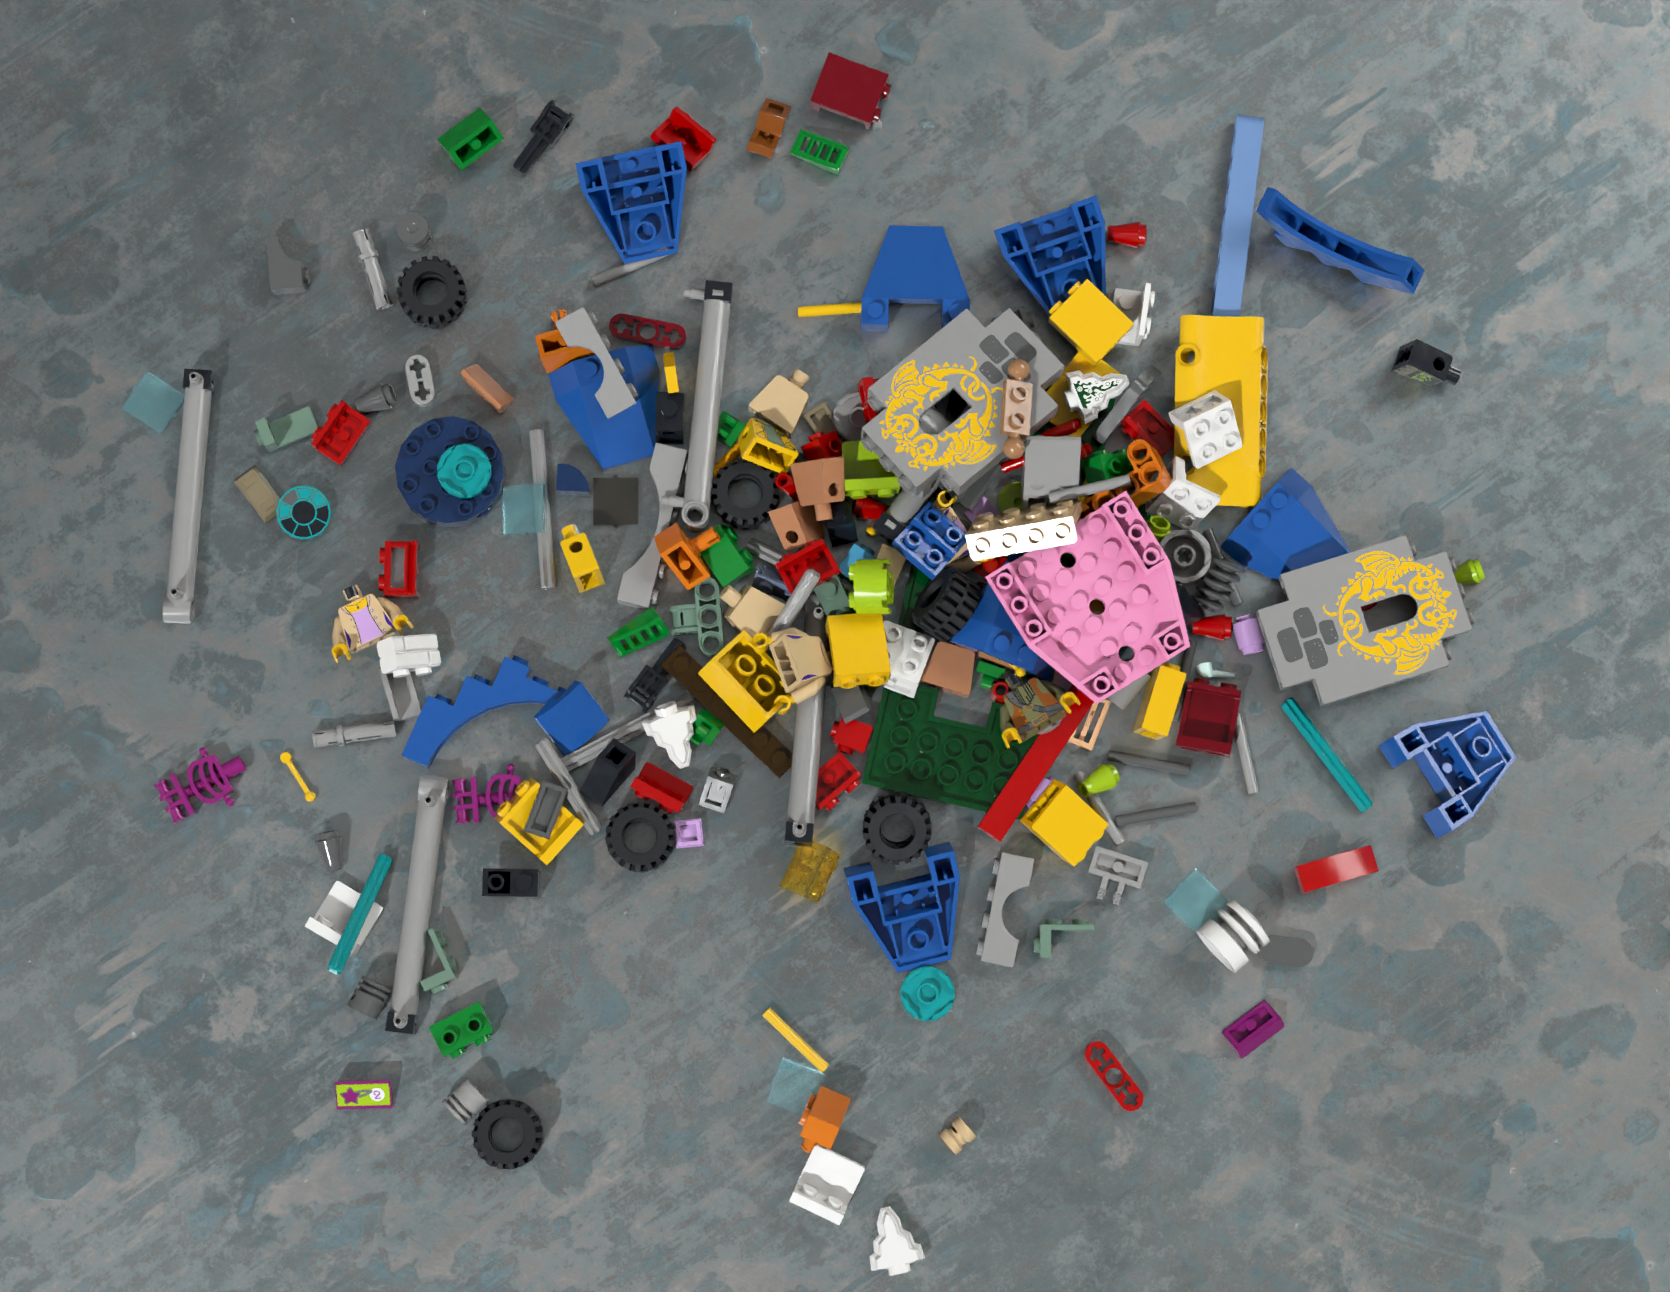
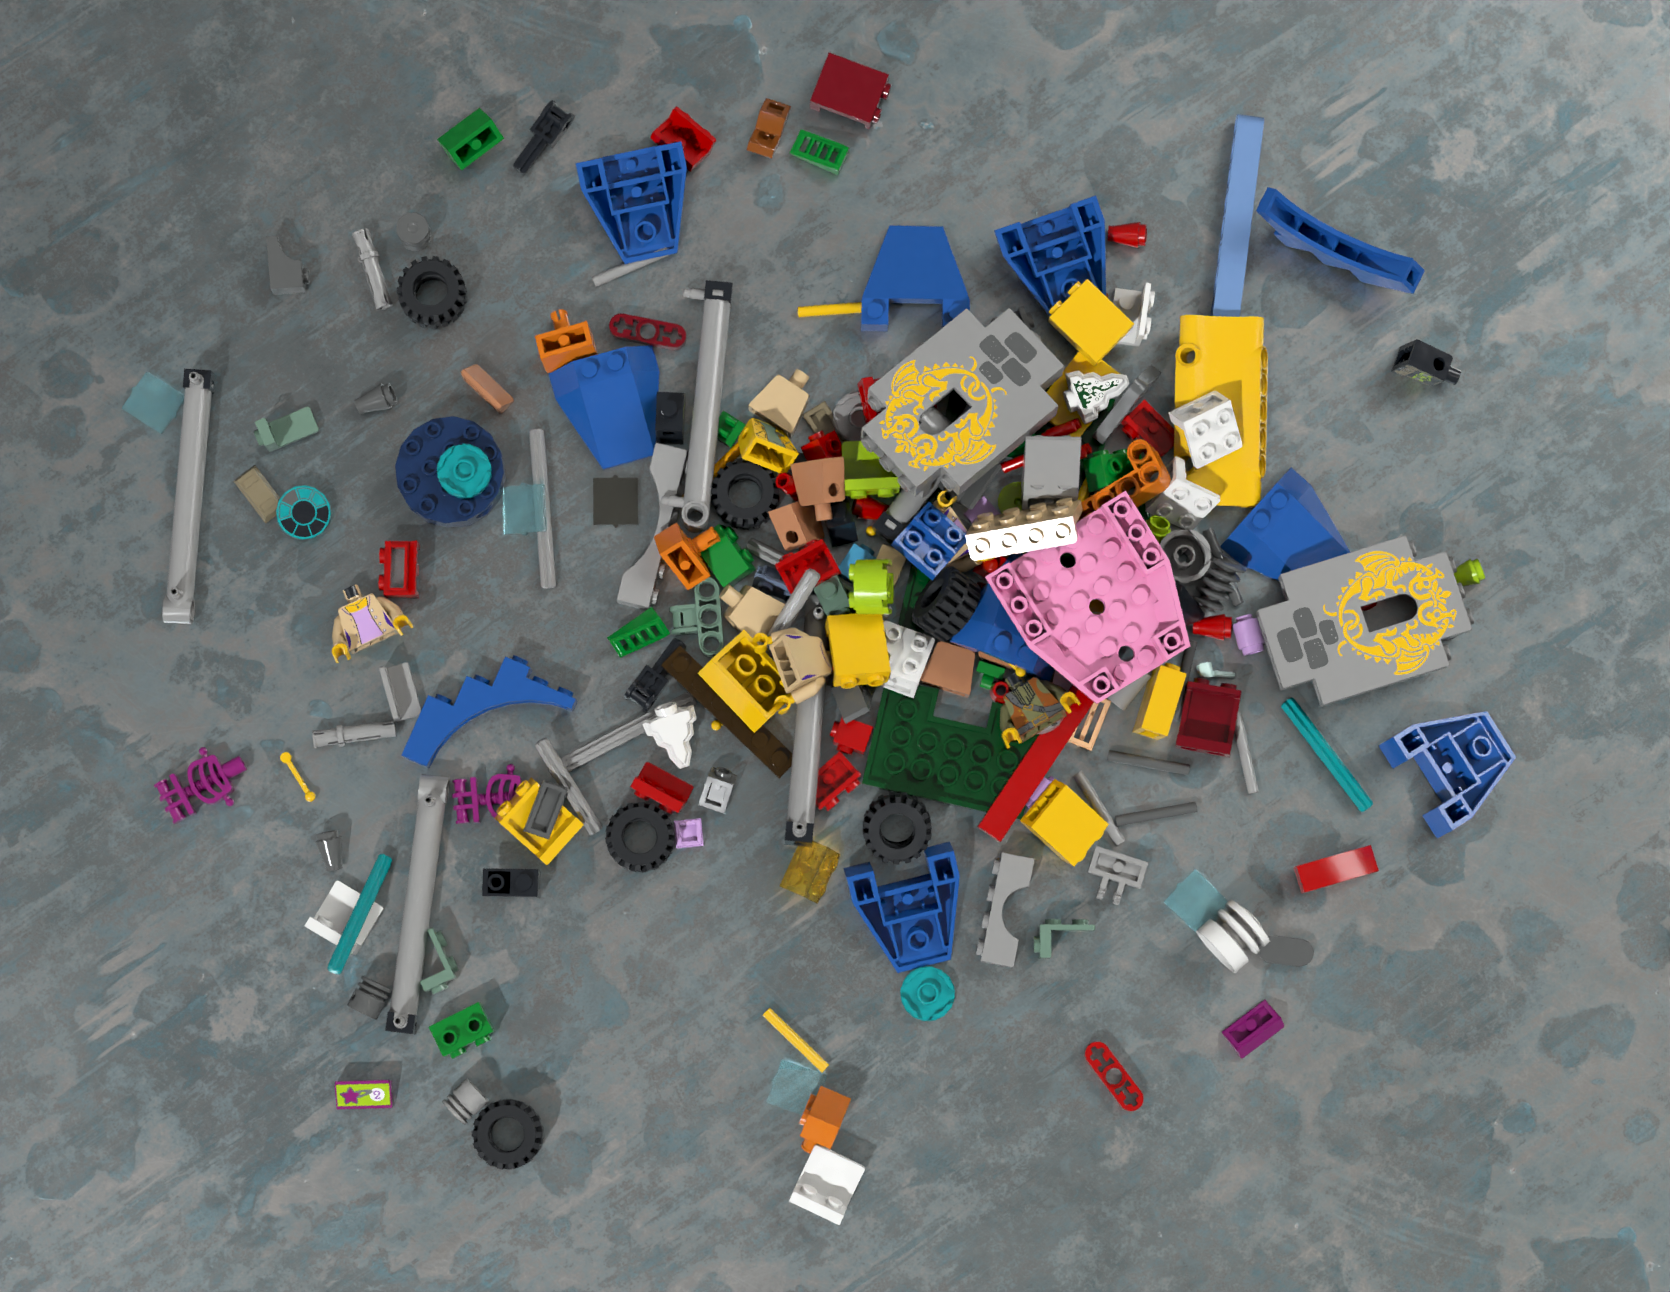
red bracket [311,400,372,467] -> none
white brick [376,634,442,678] -> none
light grey beam [405,355,436,407] -> none
blue slope [533,680,610,756] -> none
light grey arch [555,307,639,419] -> none
dark blue brick [556,464,590,496] -> none
yellow torso [560,524,605,593] -> none
black slope [580,738,636,807] -> none
yellow tile [663,352,679,393] -> none
green tile [690,708,725,746] -> none
white rock [869,1206,925,1276] -> none
tan wheel [938,1116,976,1155] -> none
medium nougat plate [1000,359,1033,459] -> none
light grey bar [1048,474,1131,504] -> none
lime cone [1078,763,1120,797] -> none

